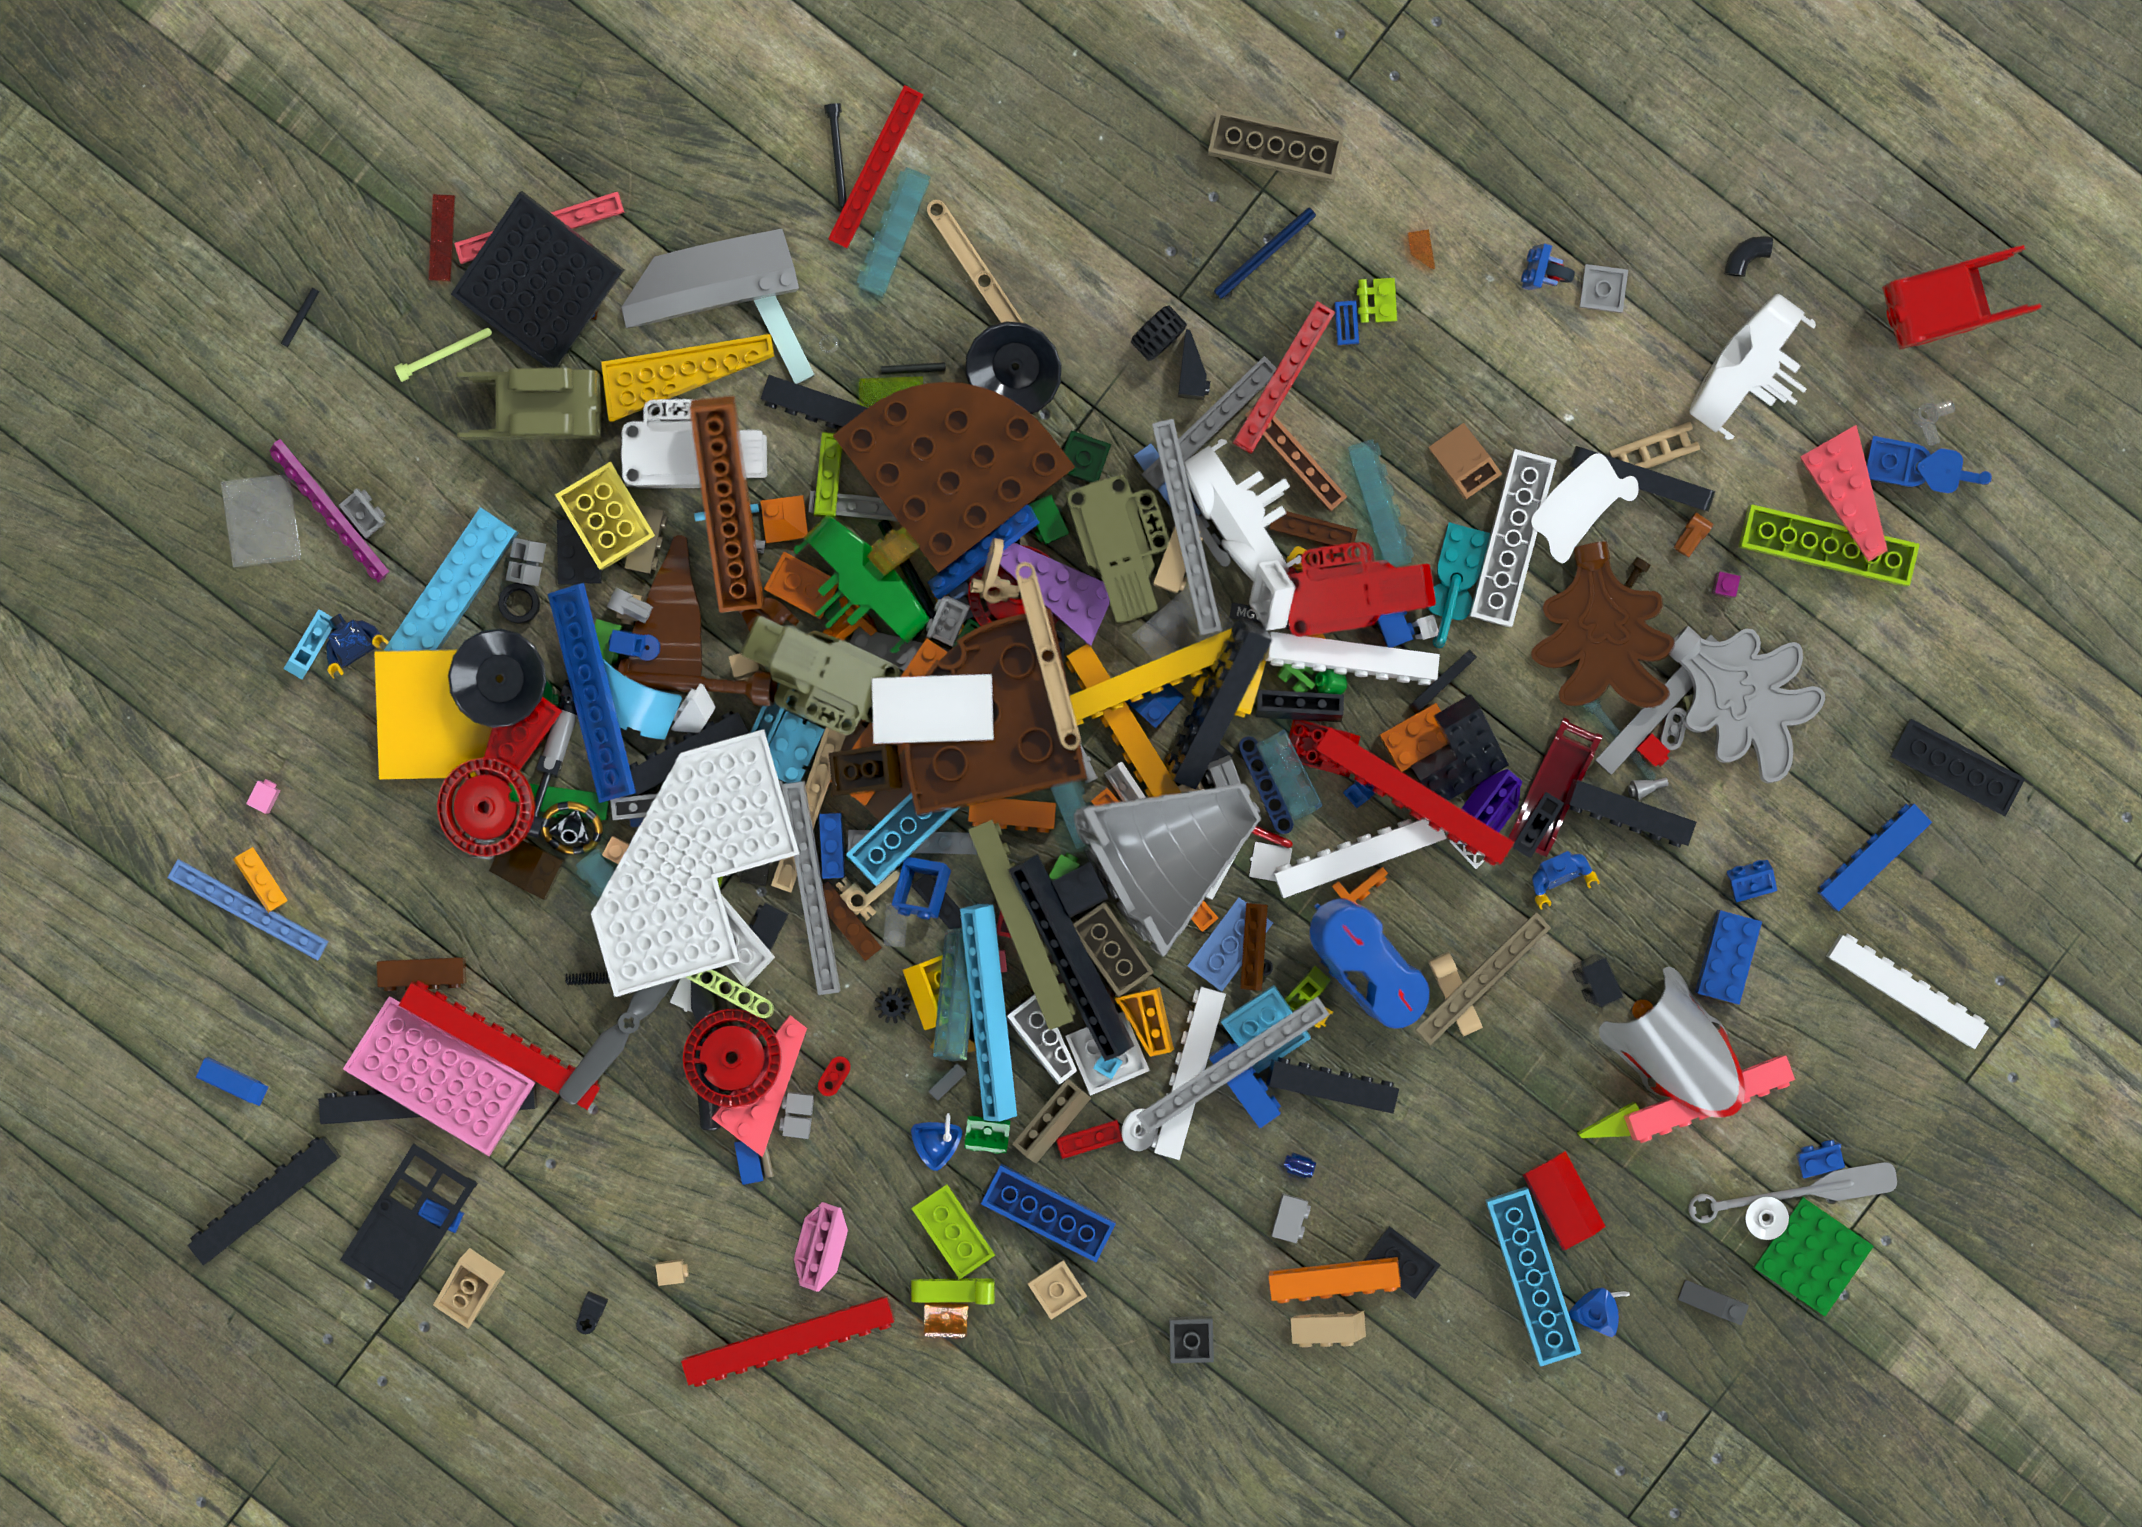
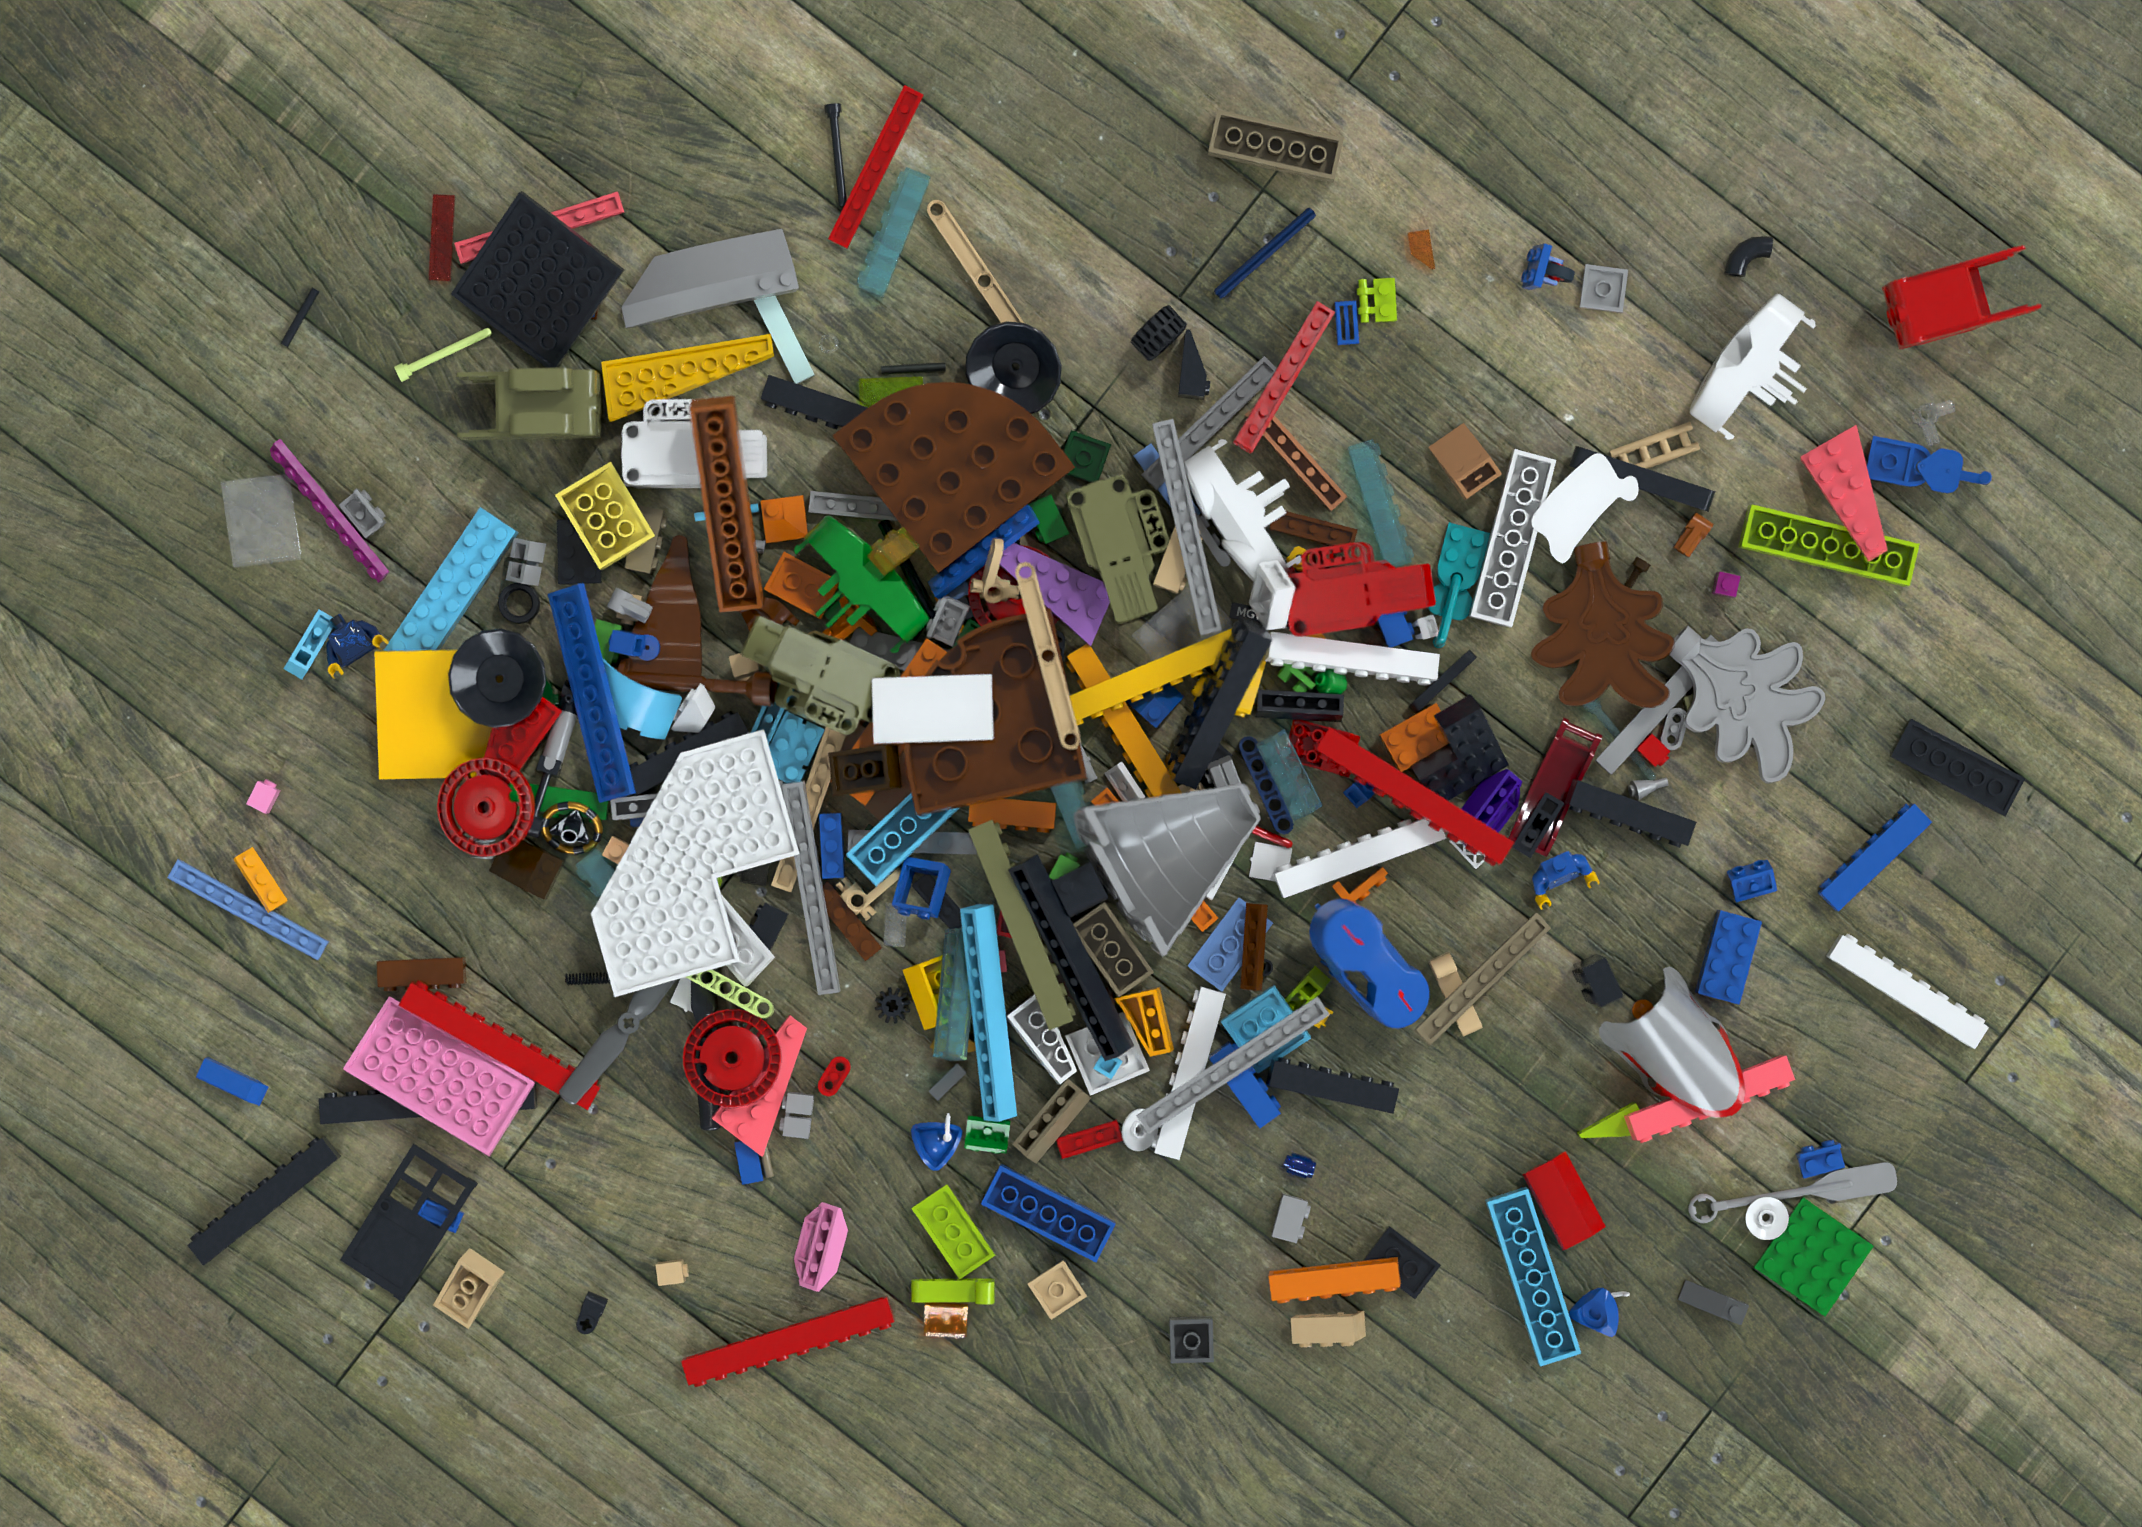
lime tile [814,432,842,518] -> none

